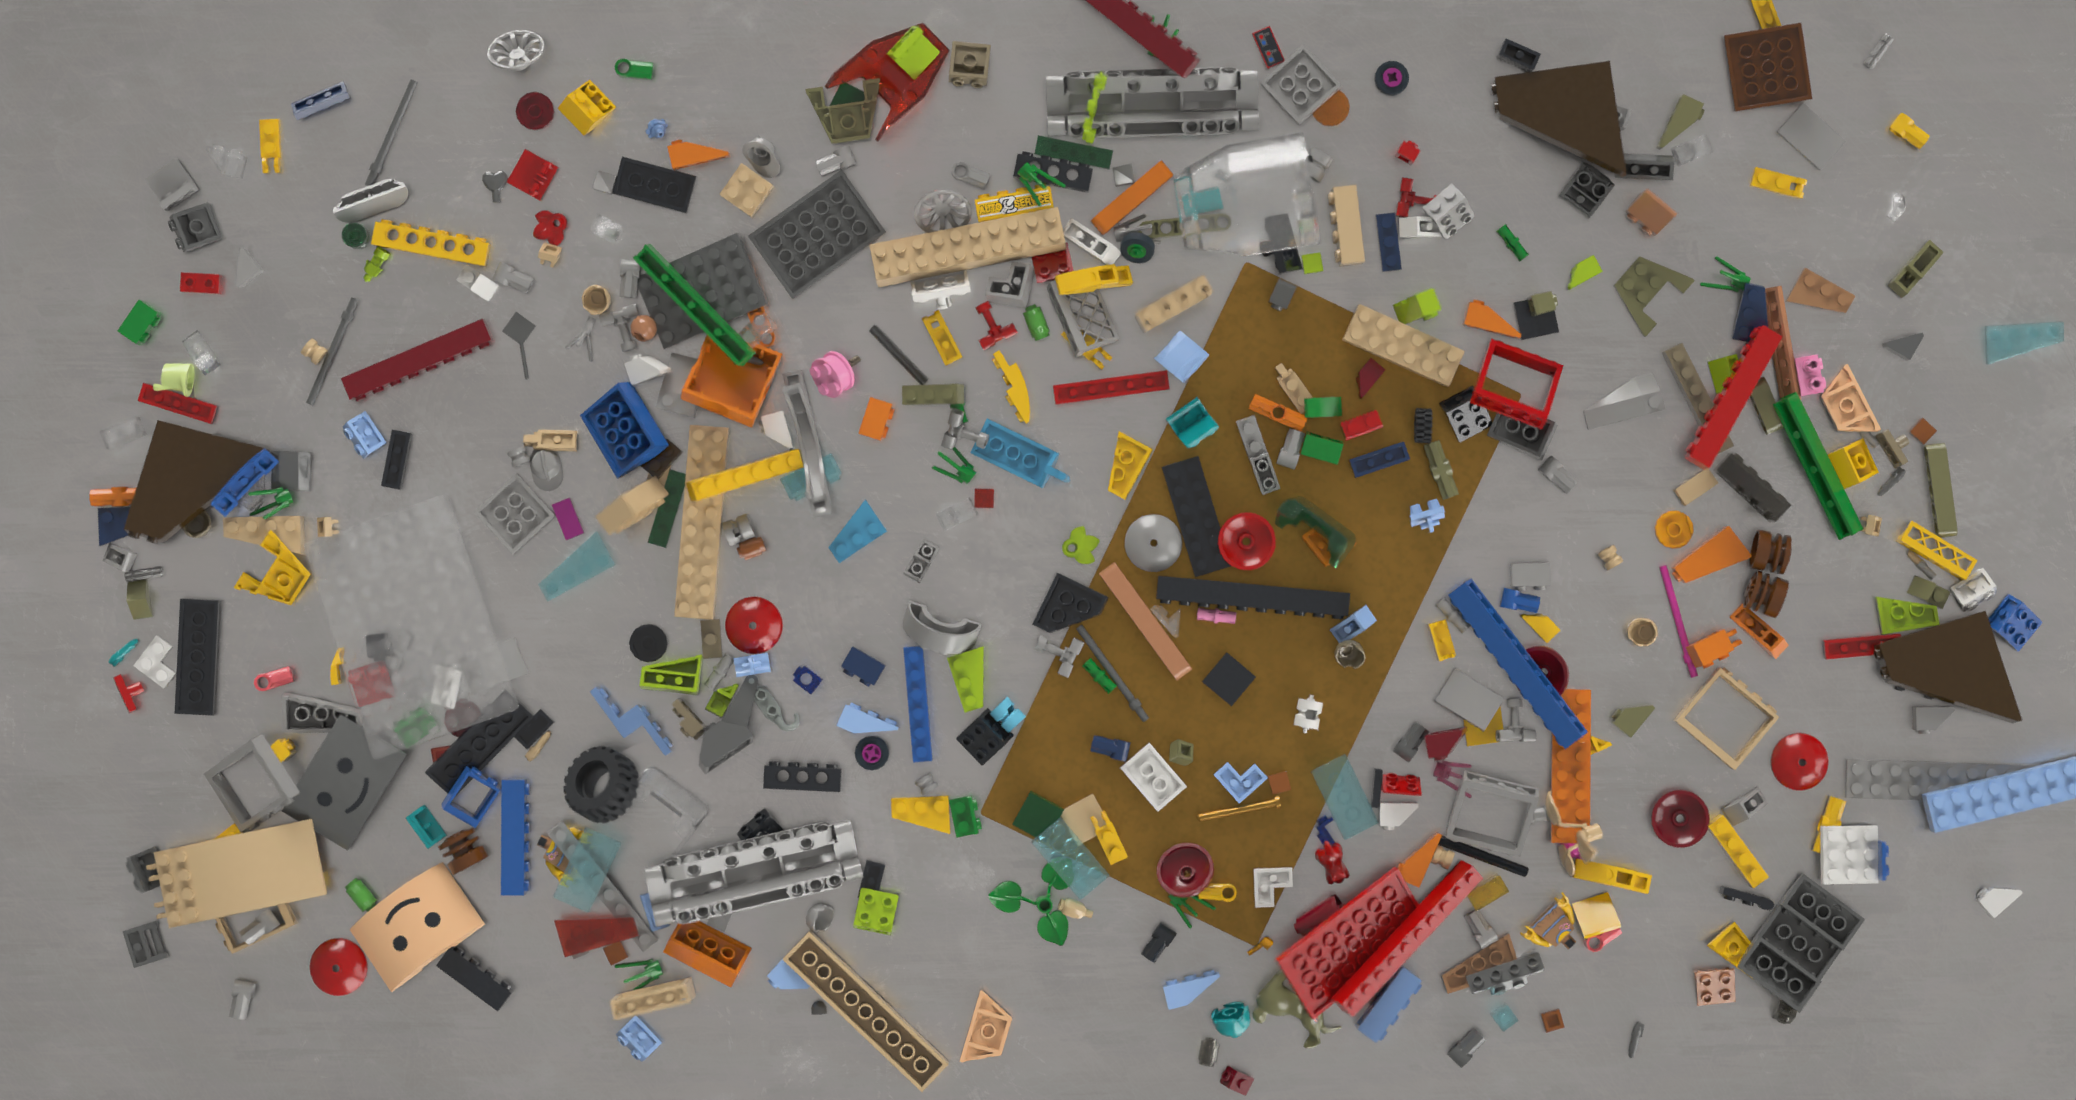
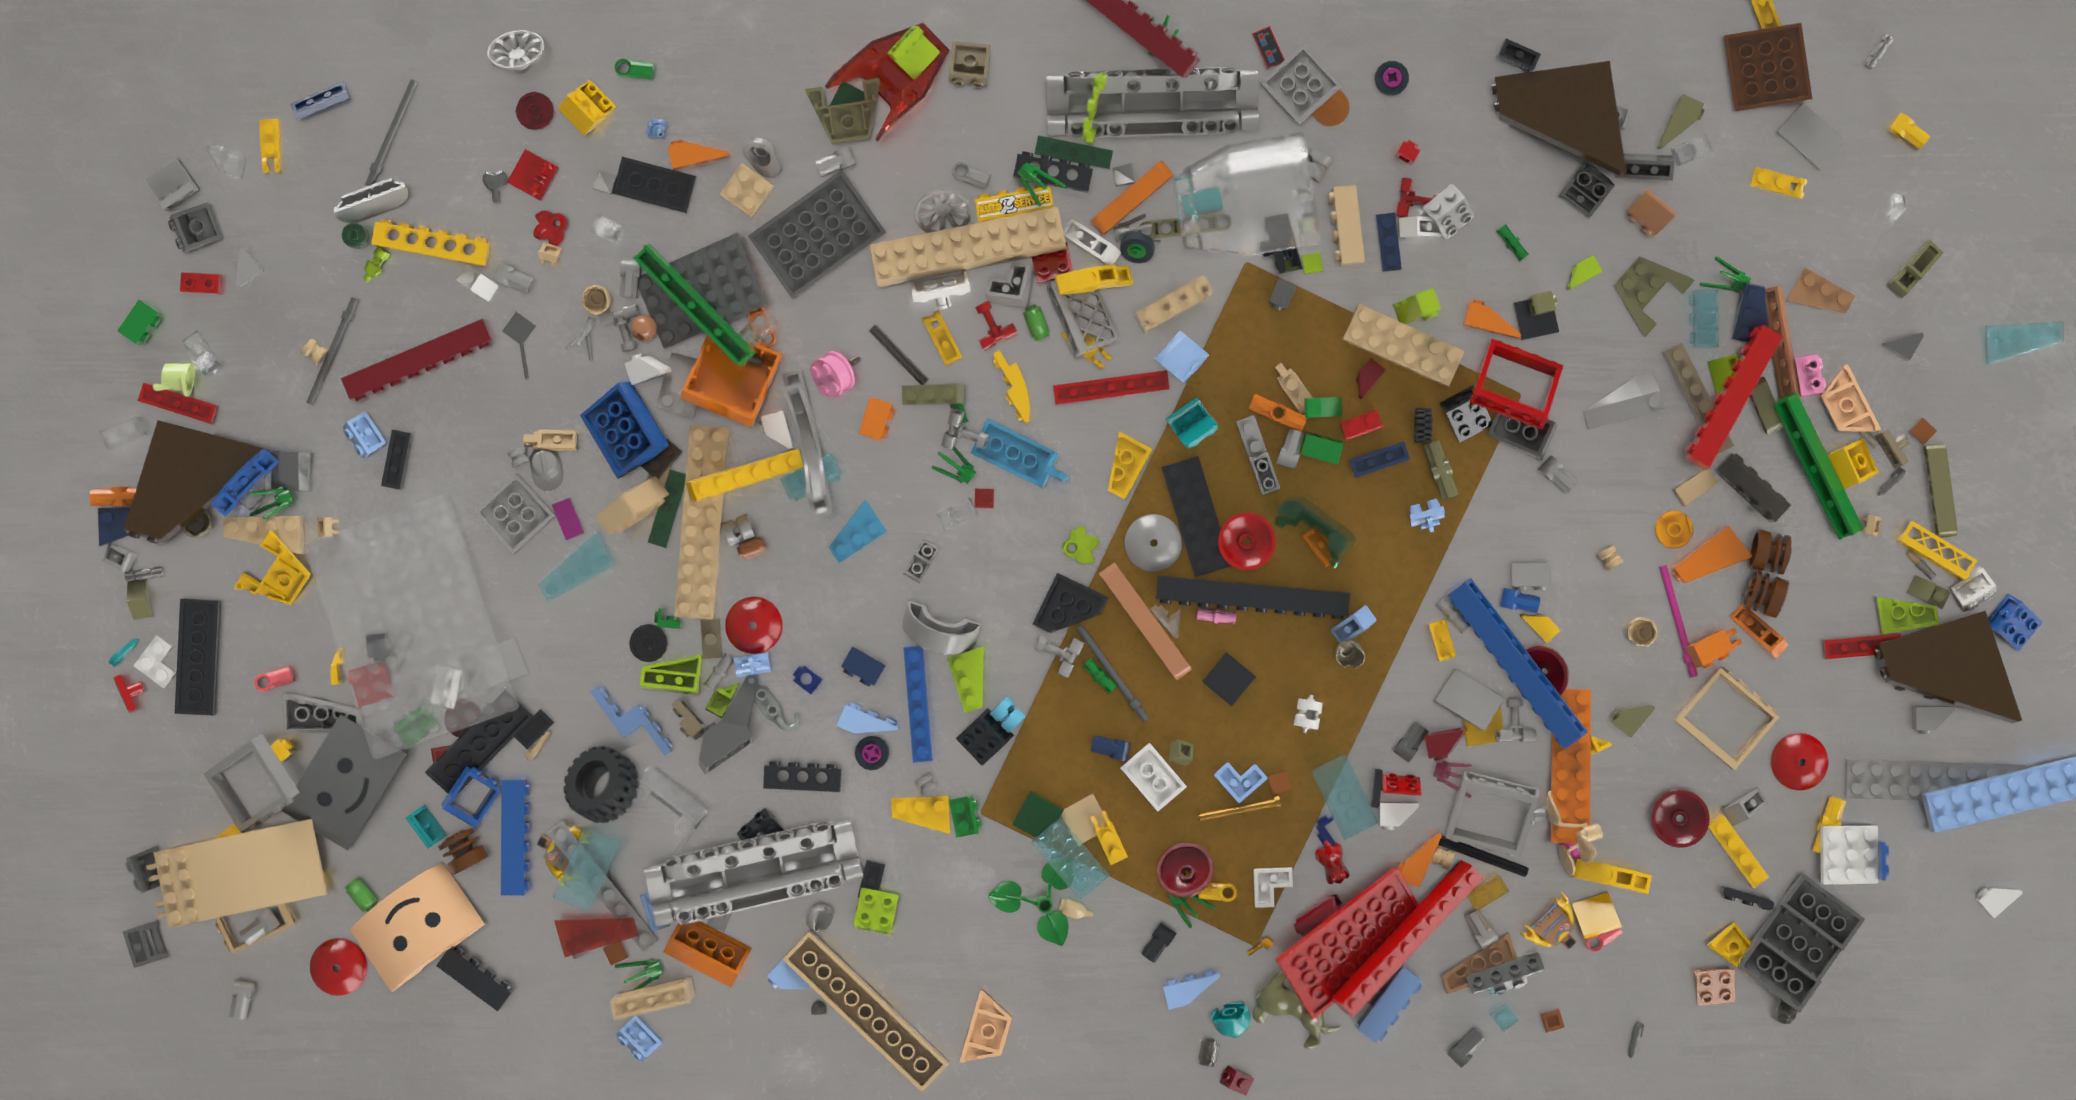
none -> green bracket [654,608,682,629]
none -> clear light blue brick [1689,290,1719,348]

